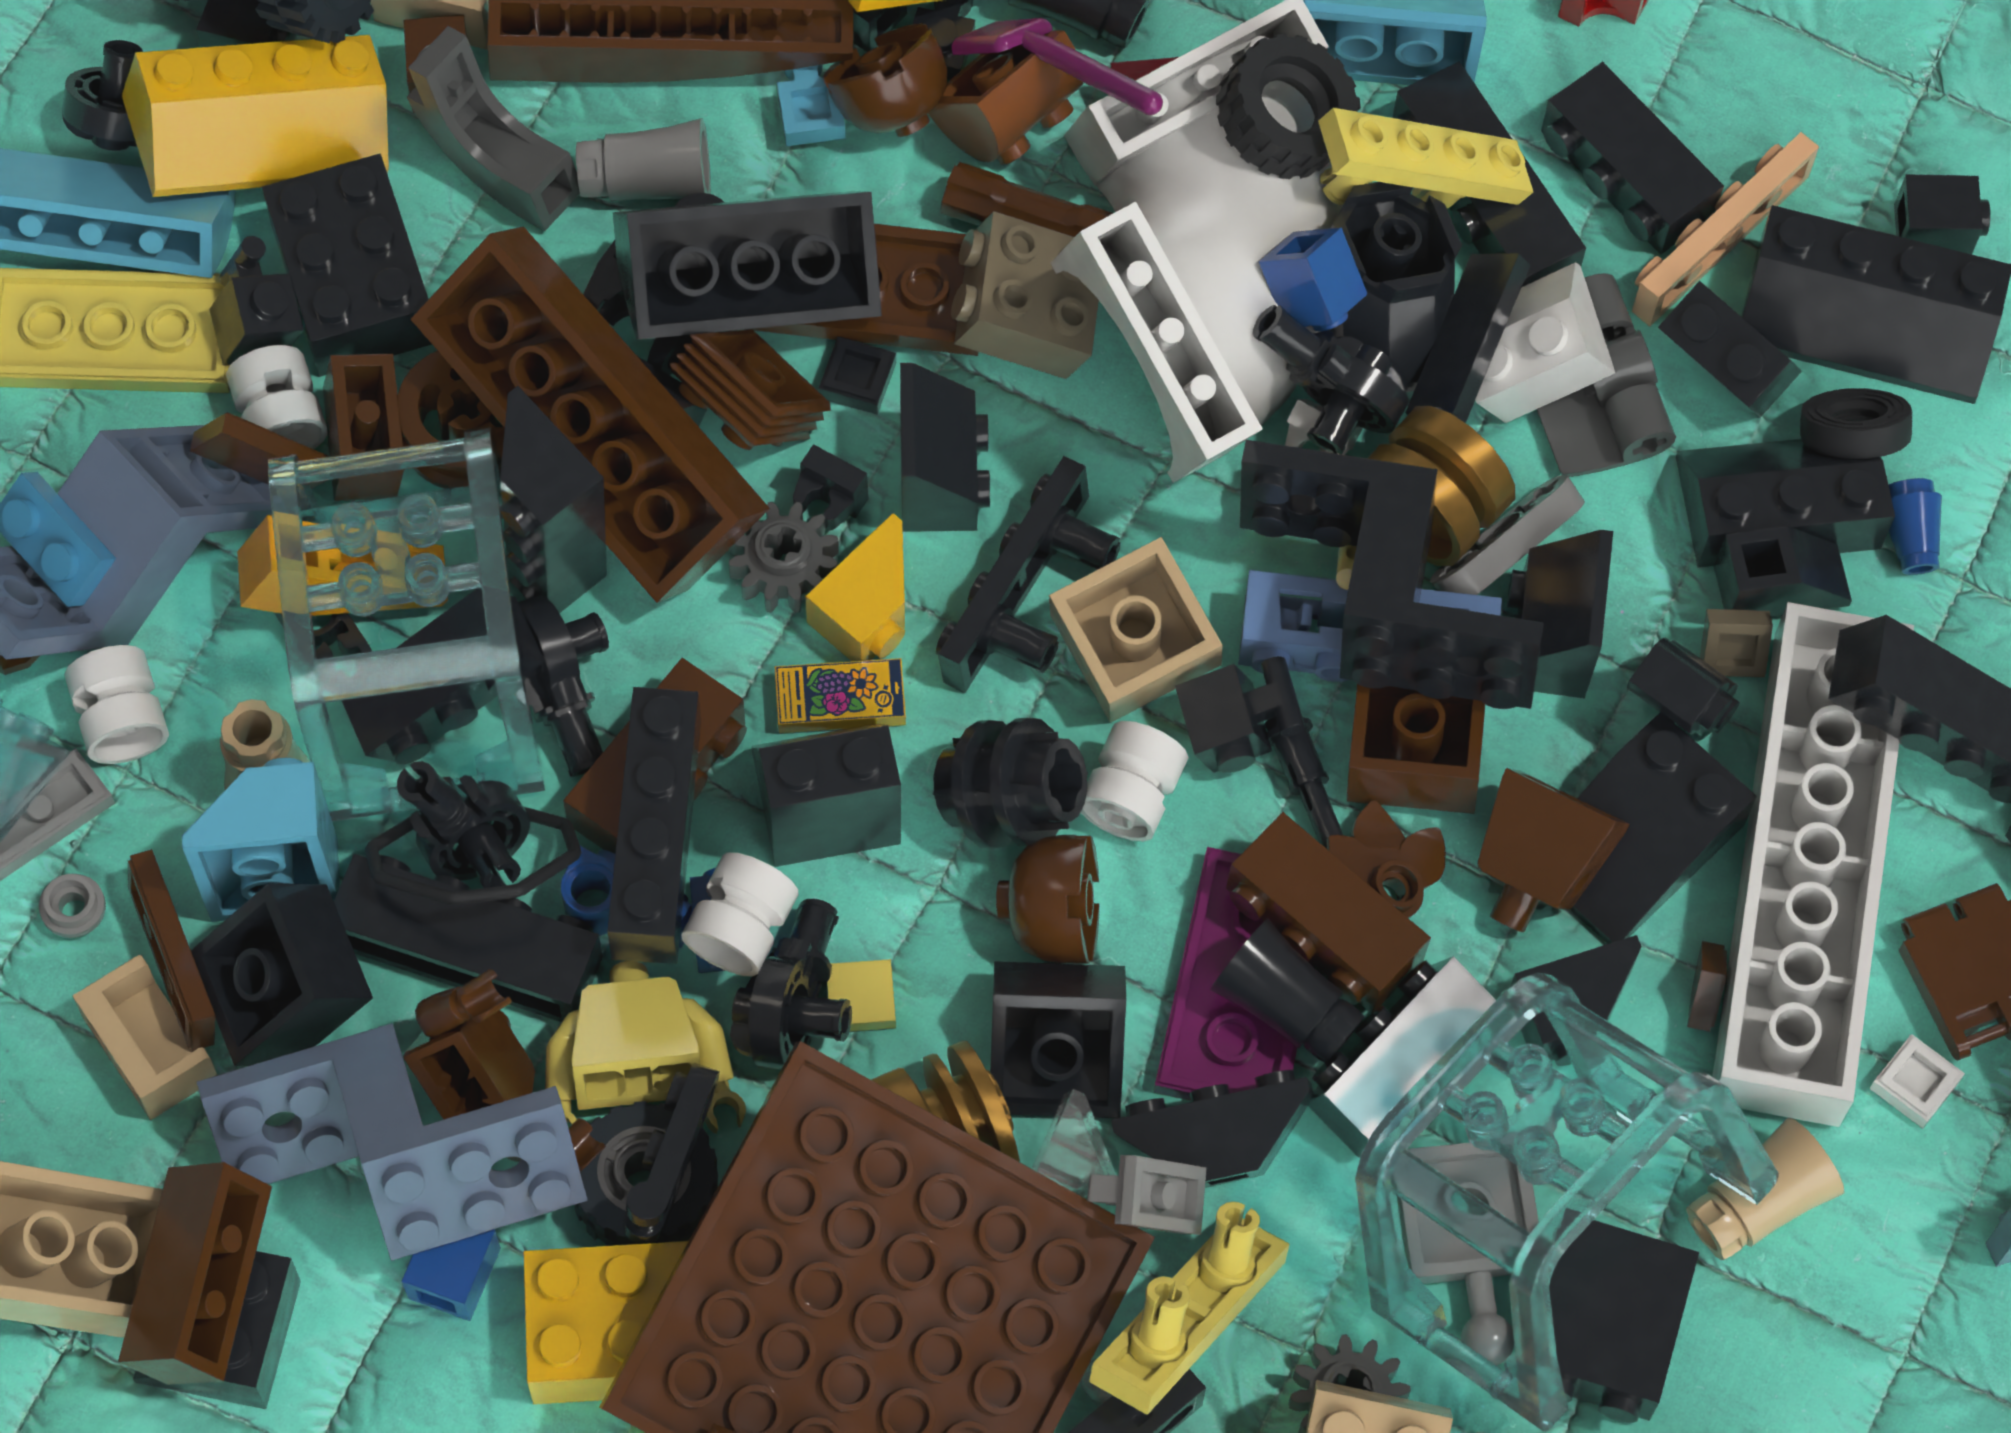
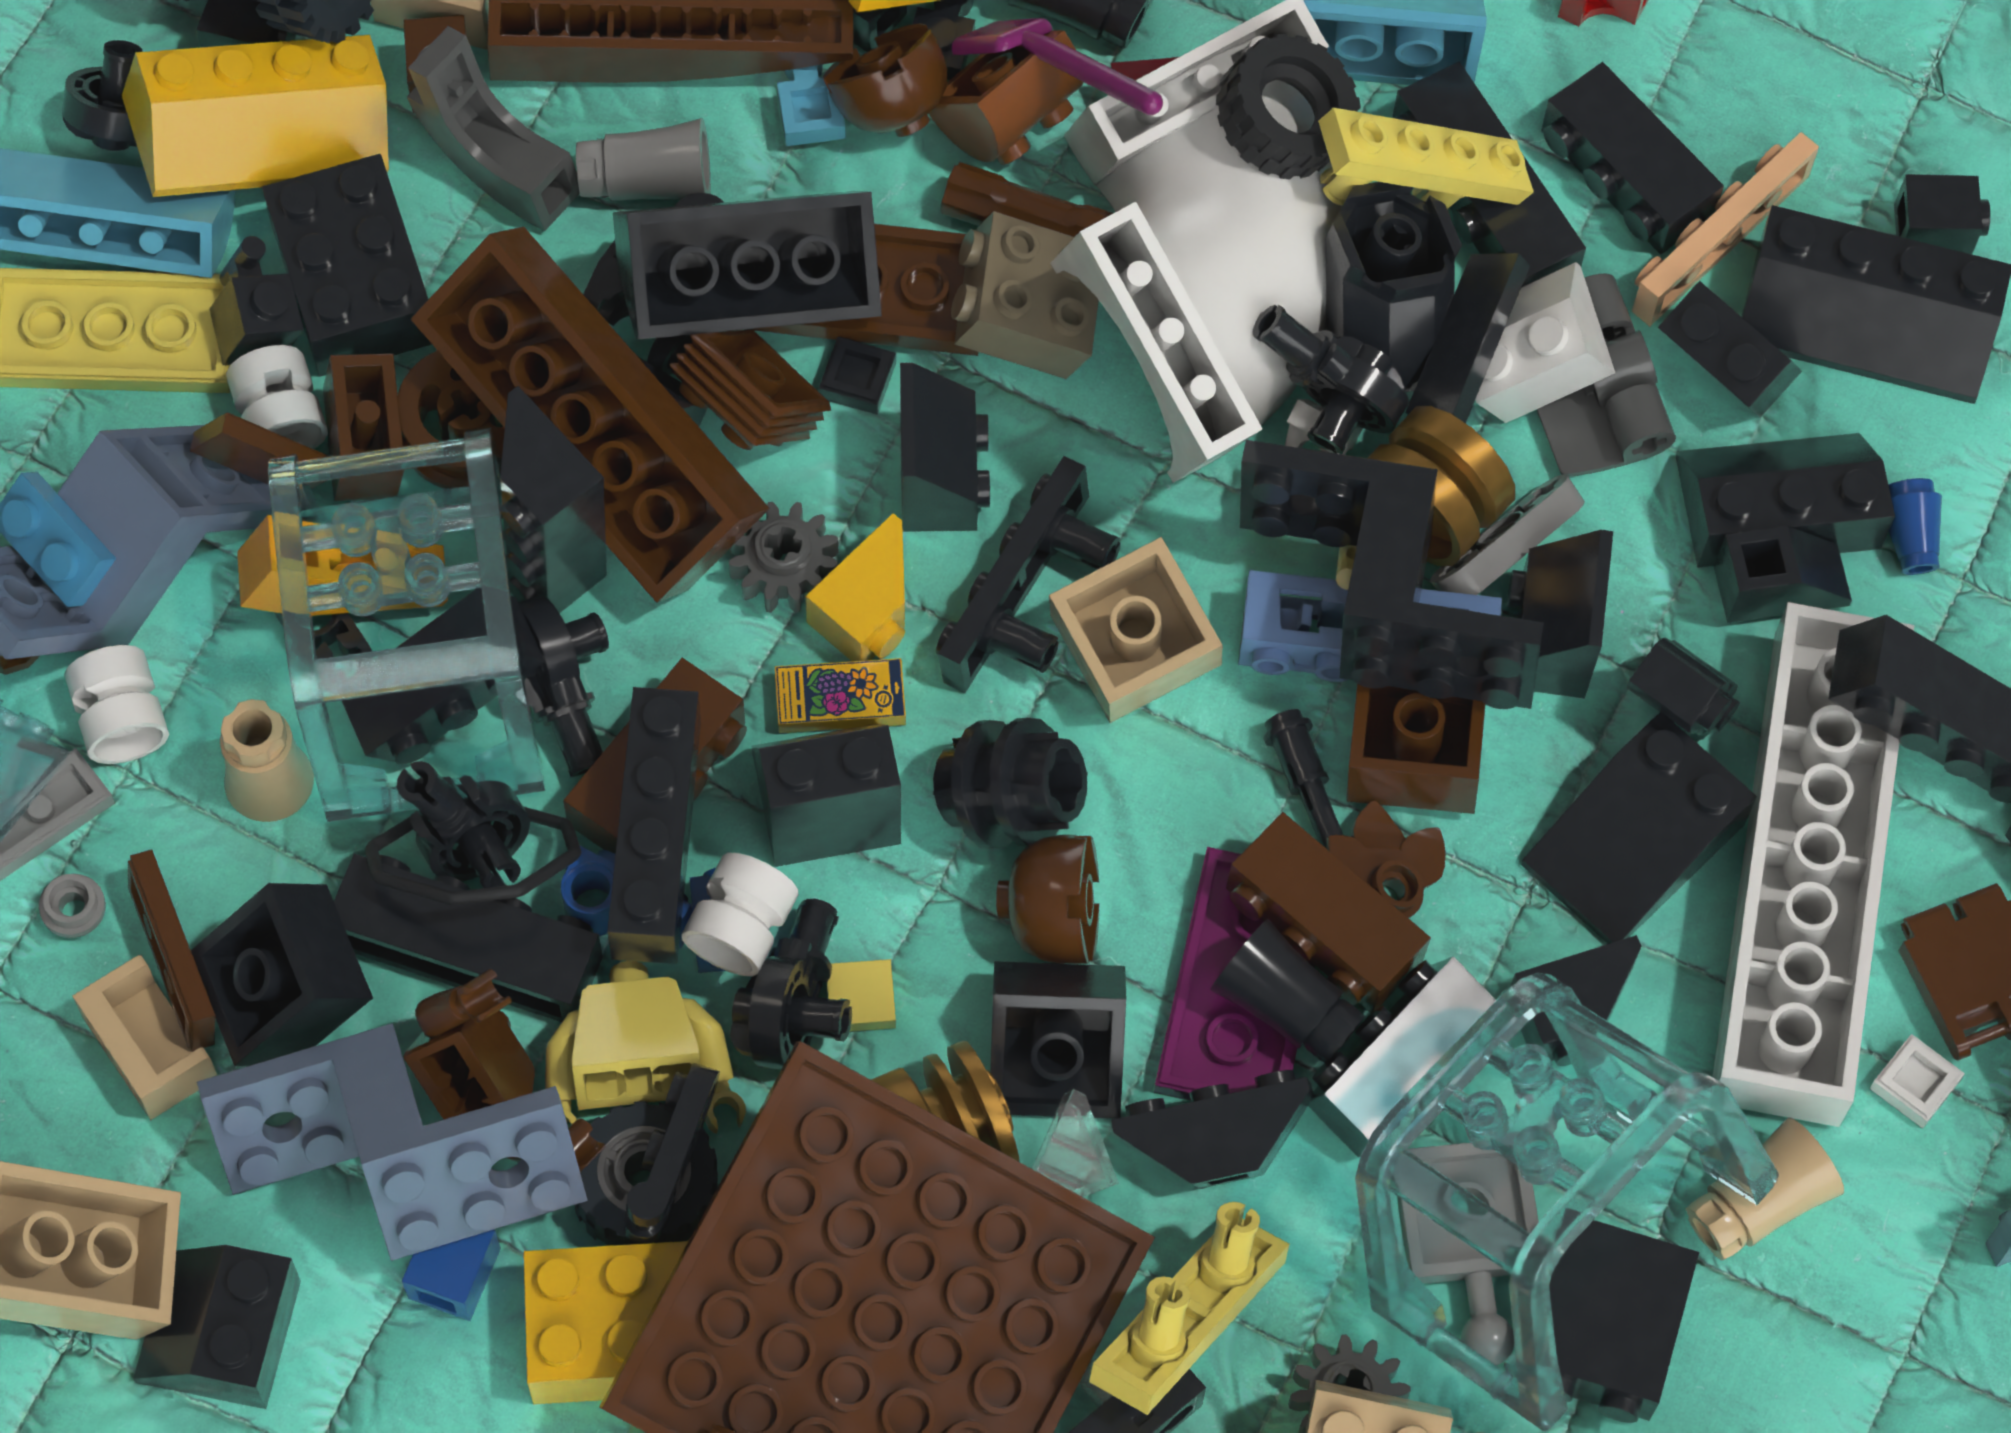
reddish brown brick [118,1162,272,1385] -> none
medium azure slope [182,758,340,922] -> none
black tile [793,444,869,530] -> none
white wheel [1080,721,1189,842] -> none
light grey plate [1087,1155,1206,1235] -> none
black brick [1175,656,1305,773] -> none
blue brick [1259,227,1367,331] -> none
reddish brown torso [1477,768,1630,933] -> none
reddish brown tile [1687,941,1727,1032] -> none
dark tan plate [1700,609,1773,677] -> none
black tyre [1800,388,1913,459] -> none

